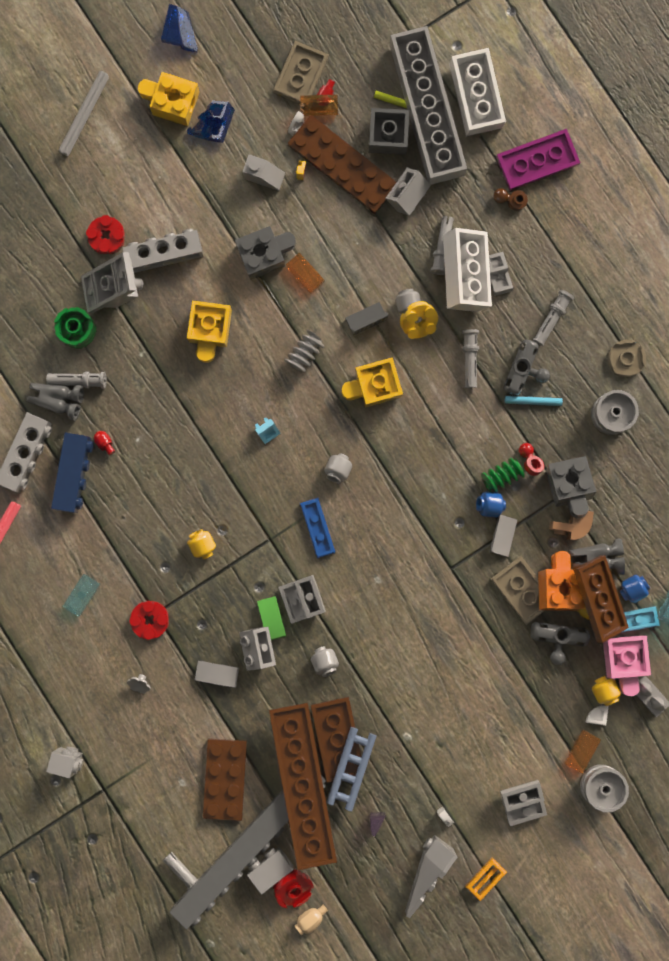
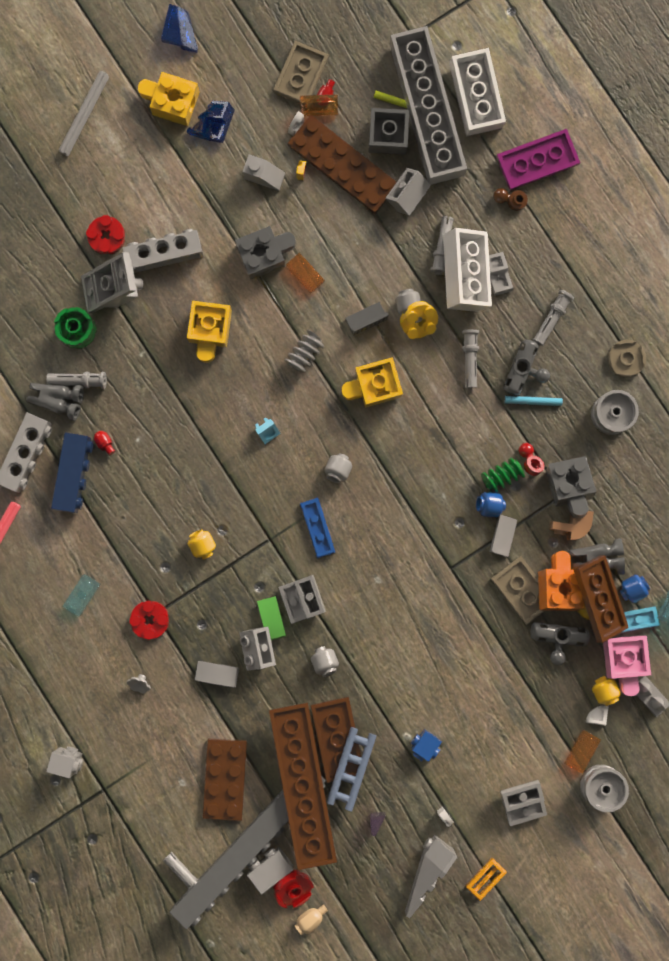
none -> blue brick [411,729,442,762]

